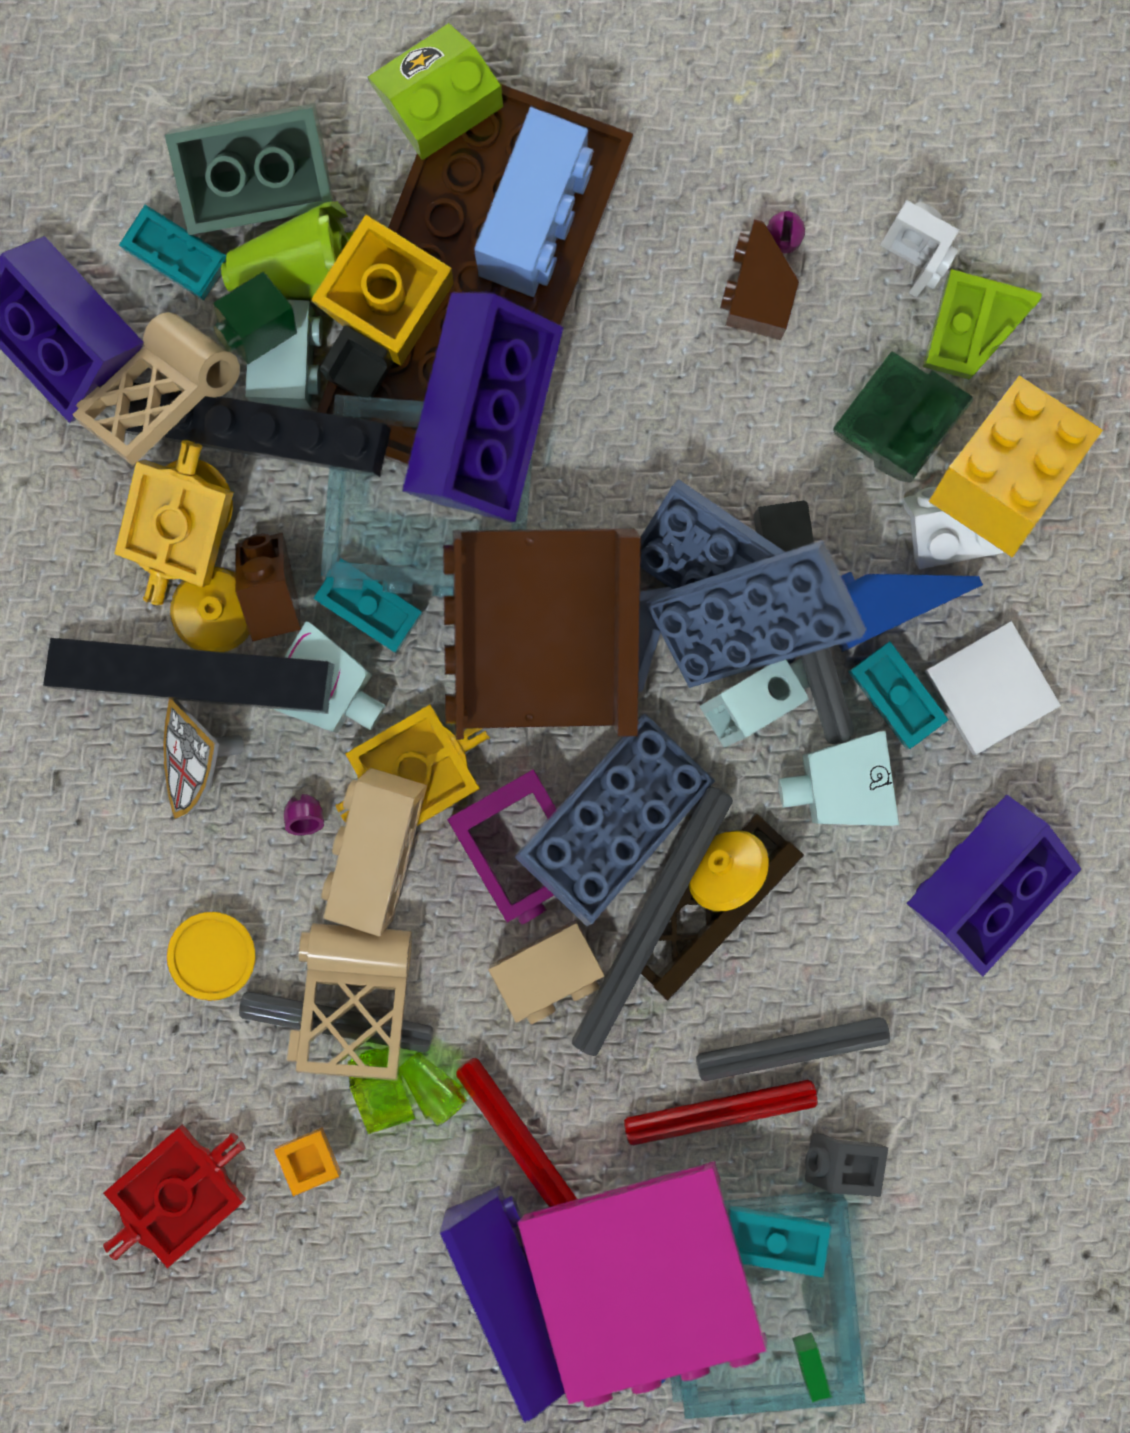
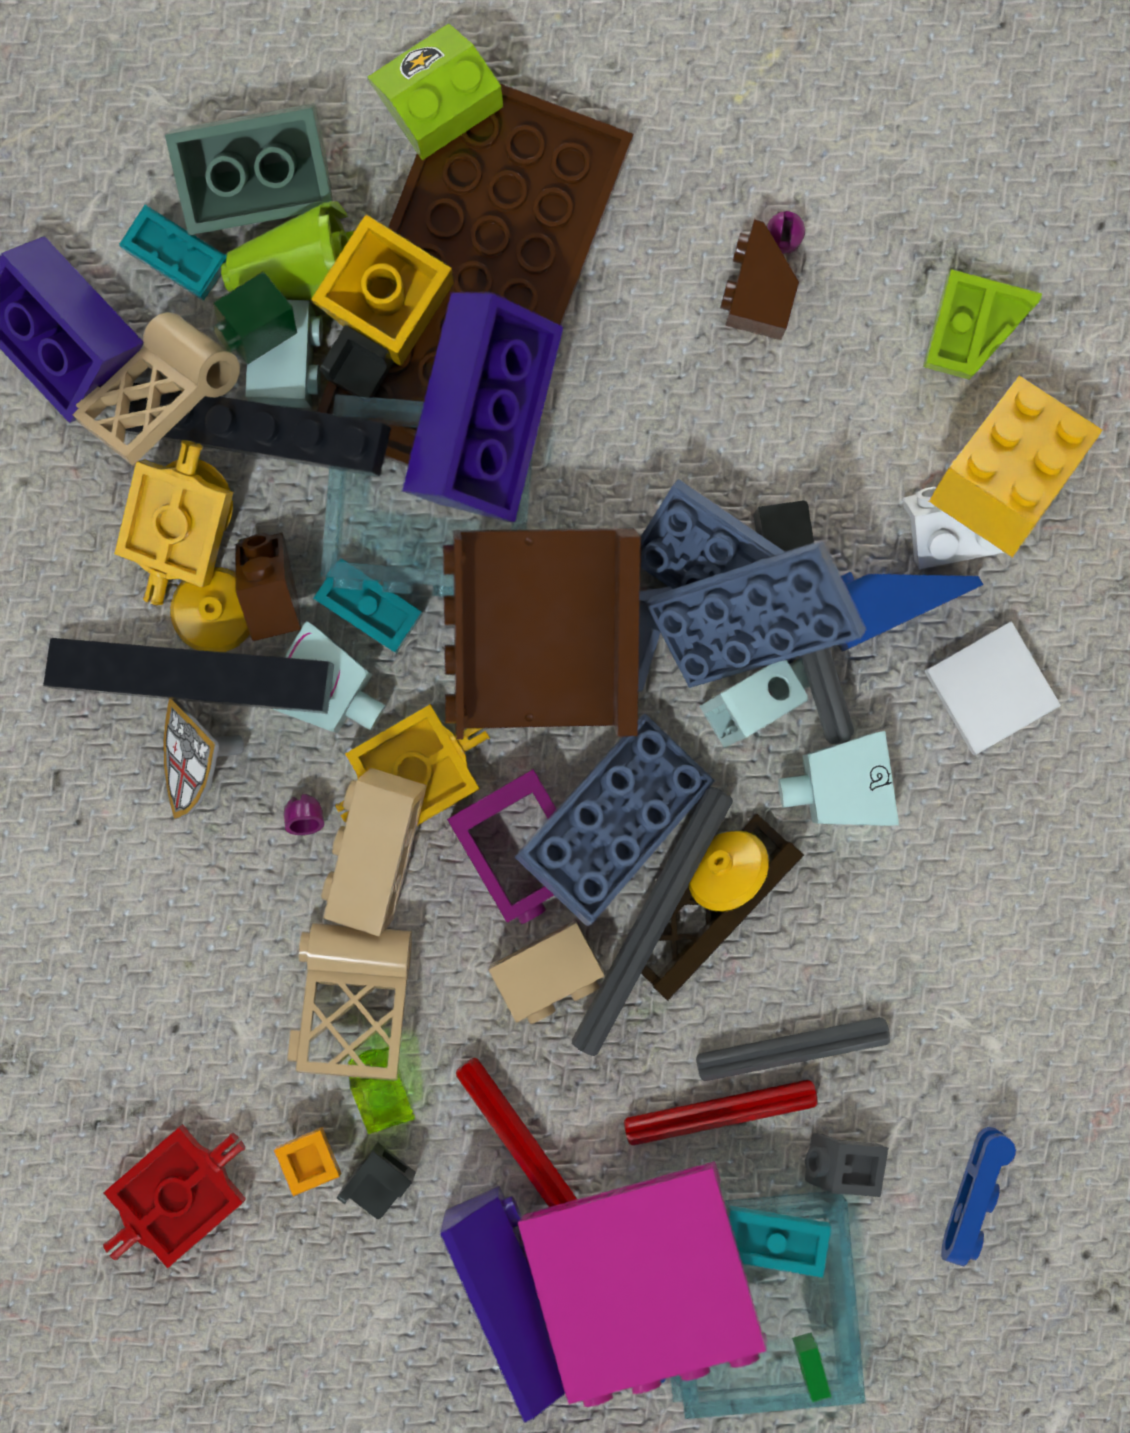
yellow piece [167,912,255,1001] -> none
dark grey axle [239,991,433,1053] -> none
clear neon green cone [398,1052,468,1127] -> none
light blue brick [474,107,593,297] -> none
clear green brick [833,351,973,483] -> none
teal plate [848,641,949,750] -> none
white bracket [880,200,959,297] -> none
dark purple slope [906,794,1082,977] -> none
none -> pearl dark grey panel [337,1142,416,1219]
none -> blue plate [941,1127,1016,1267]

